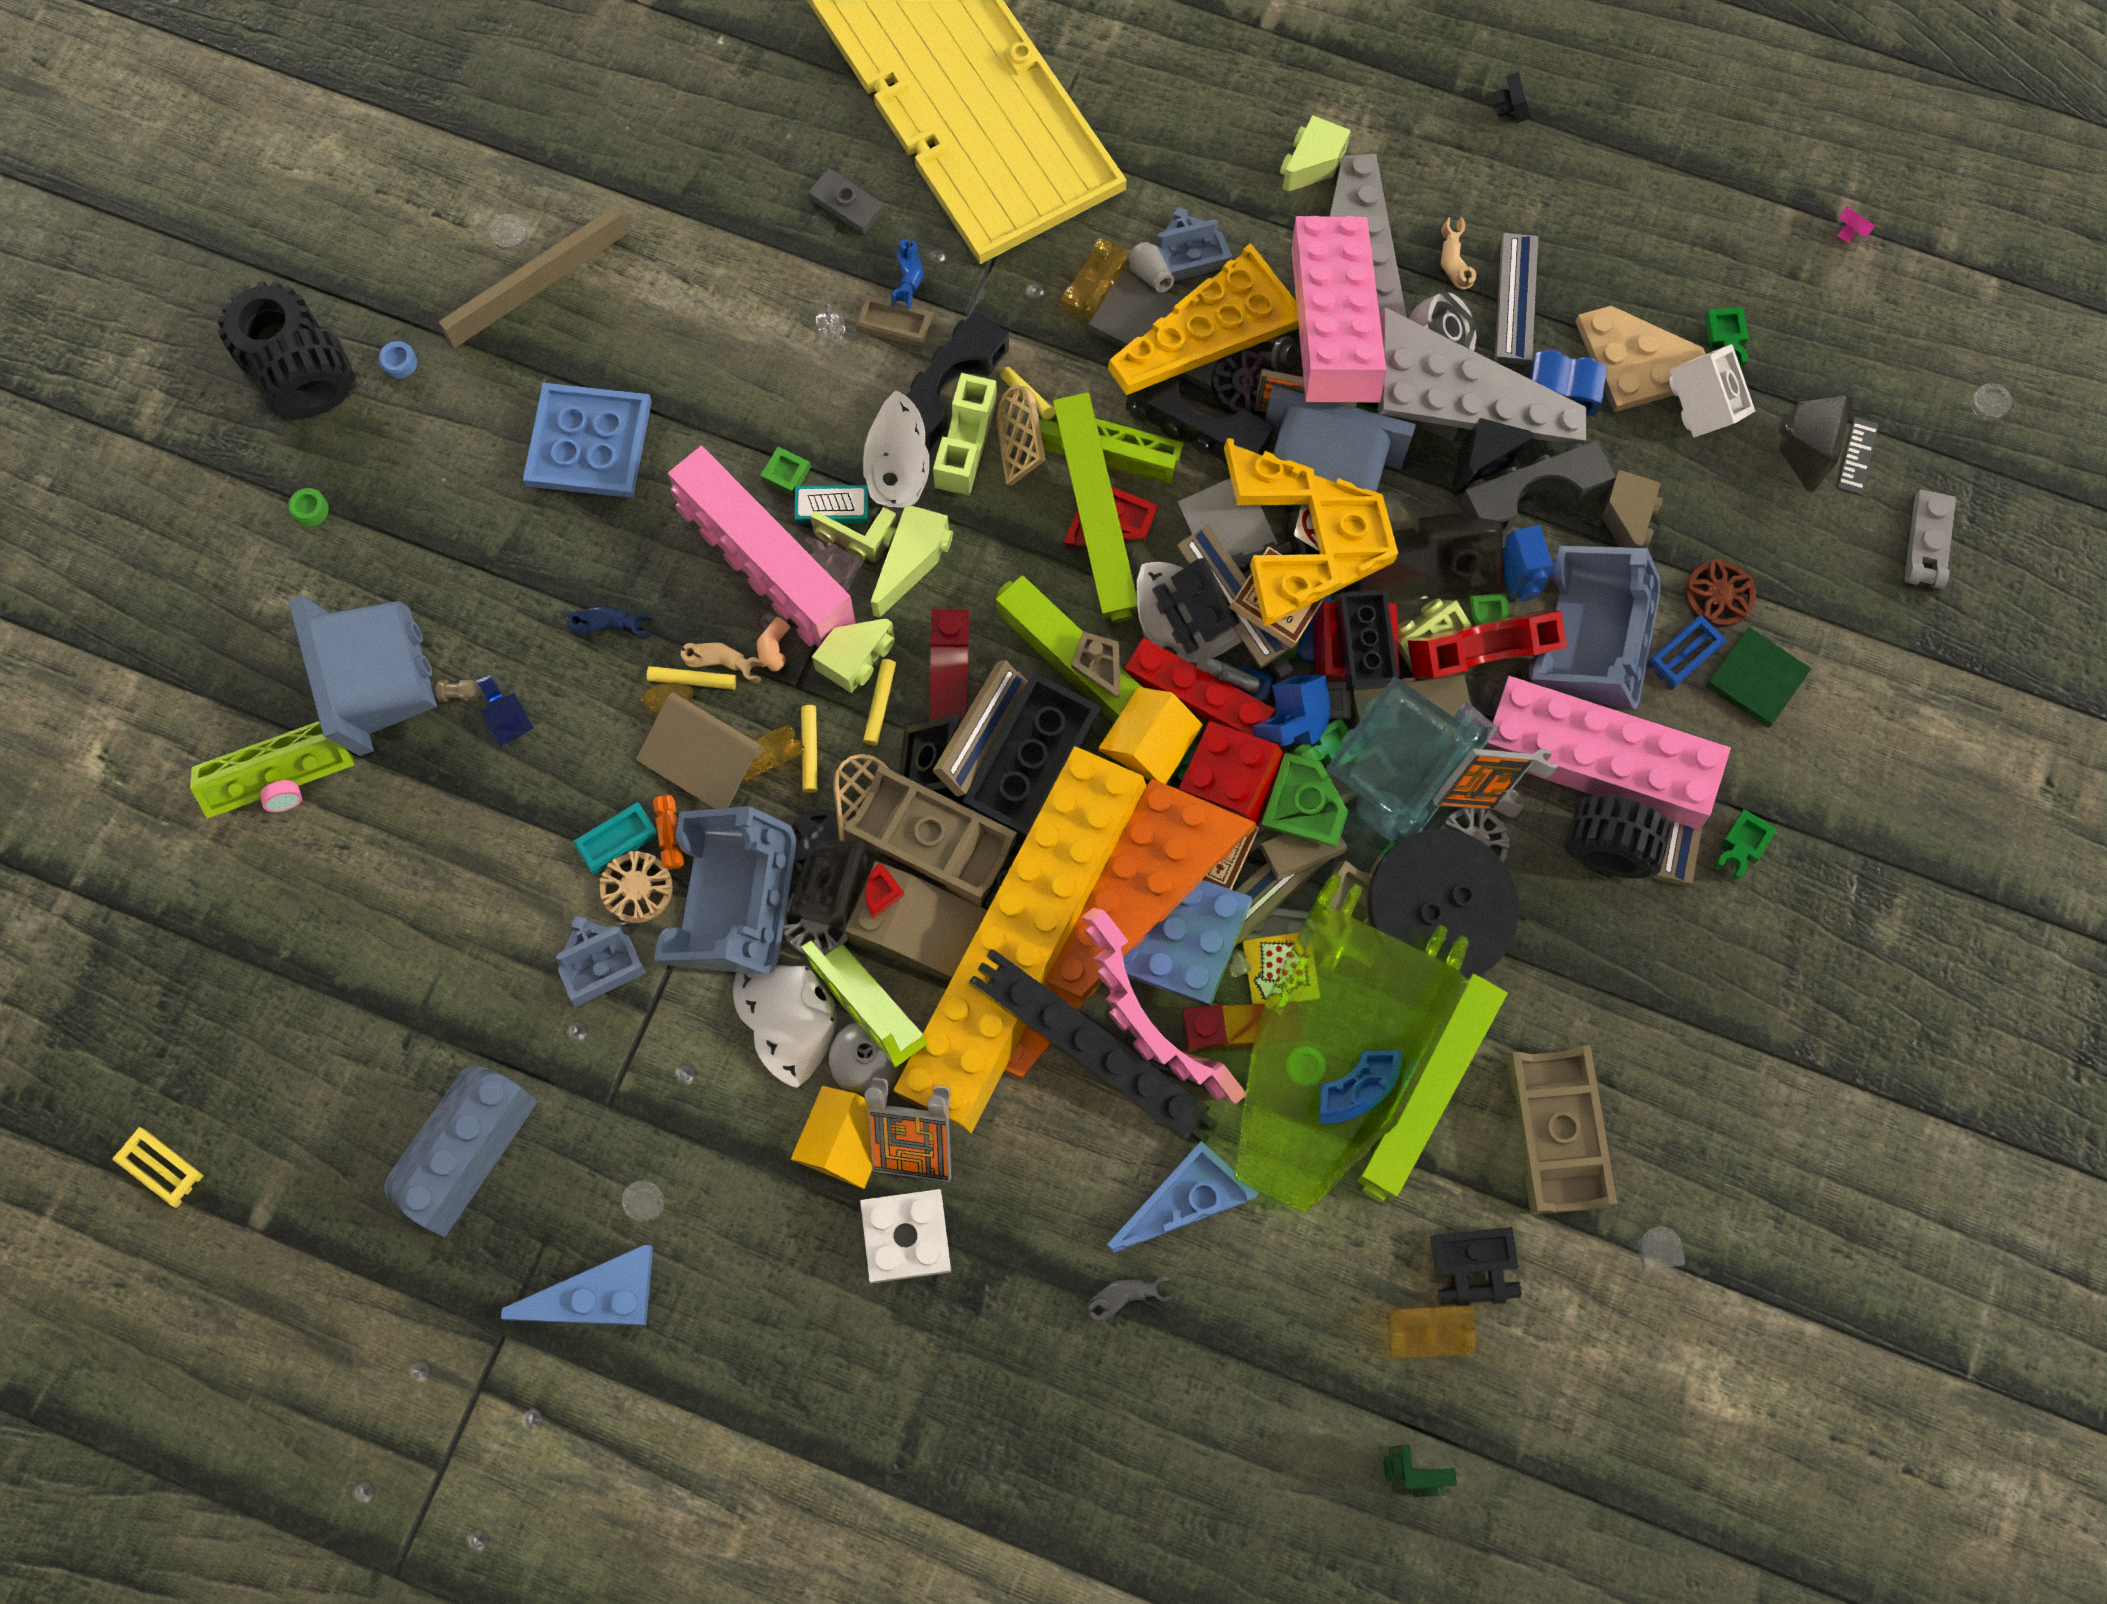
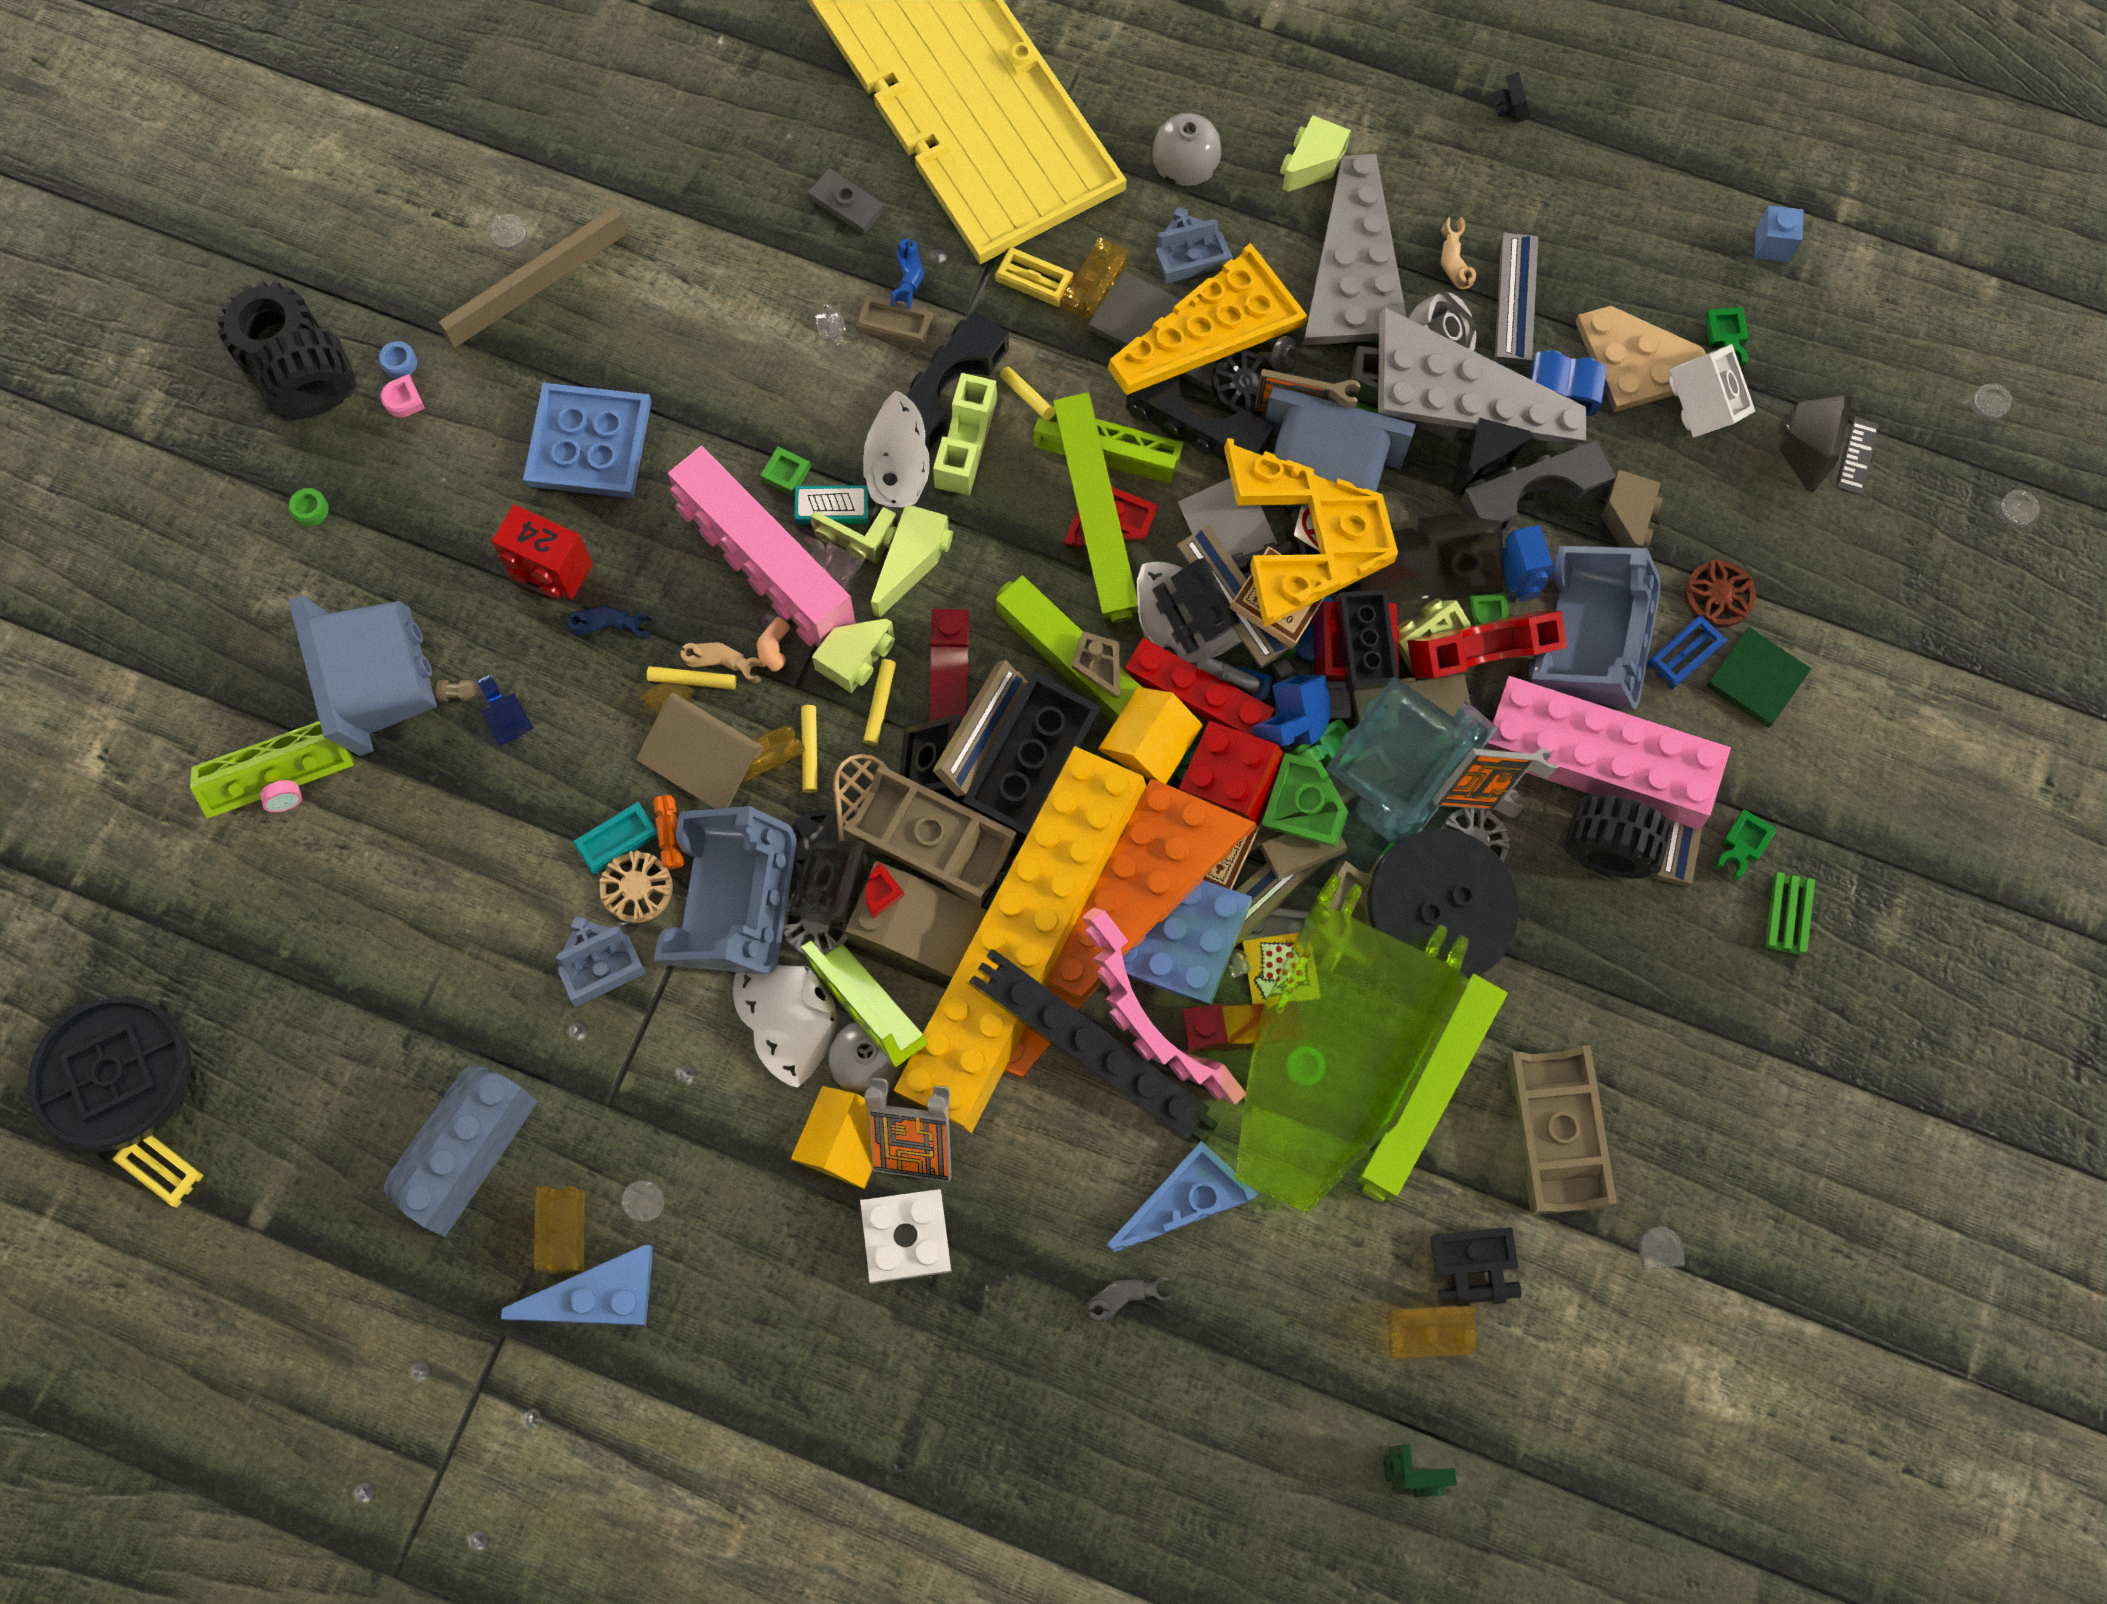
tan window [997,385,1046,486] -> none
light grey cone [1128,242,1174,292] -> none
bright pink brick [1291,216,1386,403] -> none
blue tile [1319,1050,1403,1125] -> none
dark pink tile [1837,206,1875,244] -> none
light grey plate [1904,489,1956,590] -> none
none -> black plate [28,996,191,1152]
none -> bright pink tile [381,374,425,417]
none -> red brick [491,504,593,601]
none -> clear yellow hinge [534,1186,585,1274]
none -> light yellow tile [995,247,1073,307]
none -> light grey cylinder [1152,113,1221,186]
none -> medium blue brick [1754,205,1804,263]
none -> bright green tile [1765,872,1815,956]
none -> clear tile [1998,490,2040,528]

